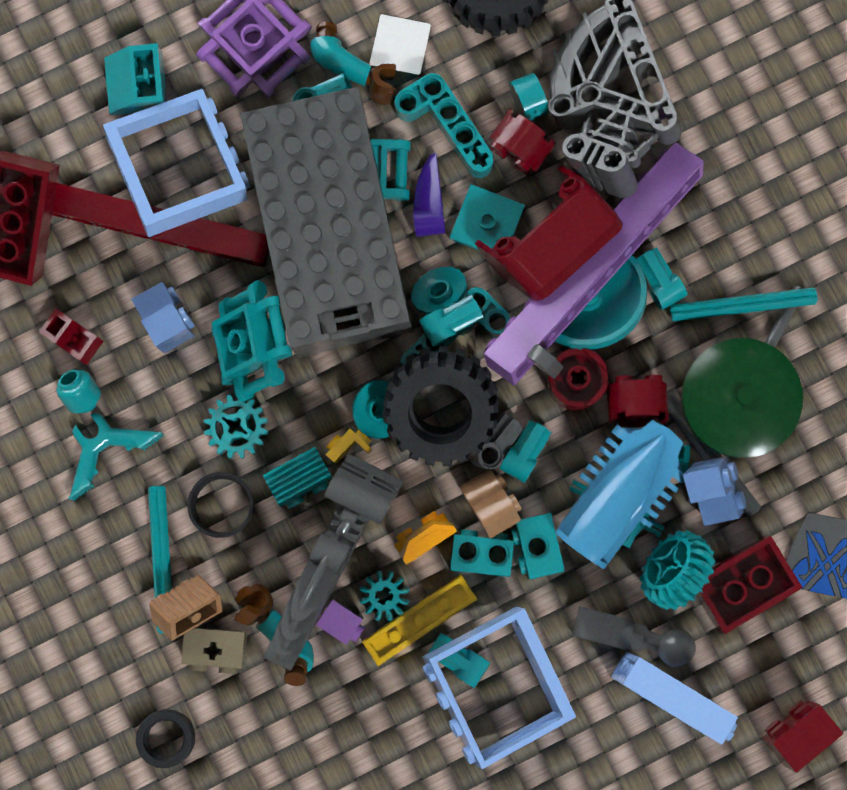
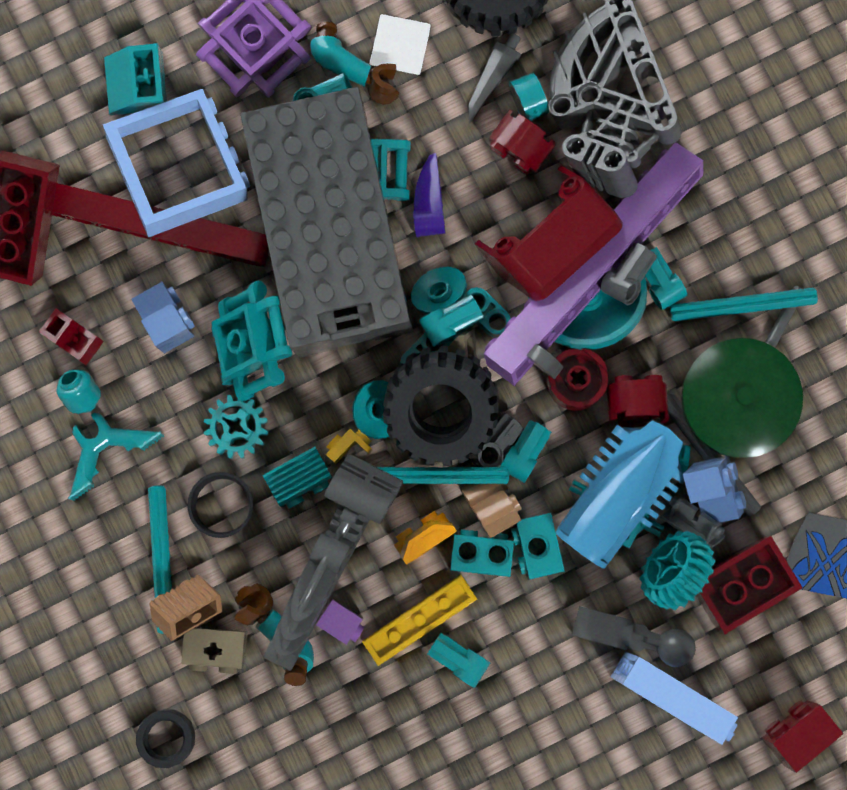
teal gear [359,571,409,621] -> none
teal beam [395,73,493,178] -> none
light blue window [422,607,576,769] -> none
teal plate [449,184,525,251] -> none
none -> teal axle [377,467,509,484]
none -> dark grey bar [469,33,521,124]
none -> dark grey piece [601,243,657,305]
none -> dark grey hinge [660,496,725,549]

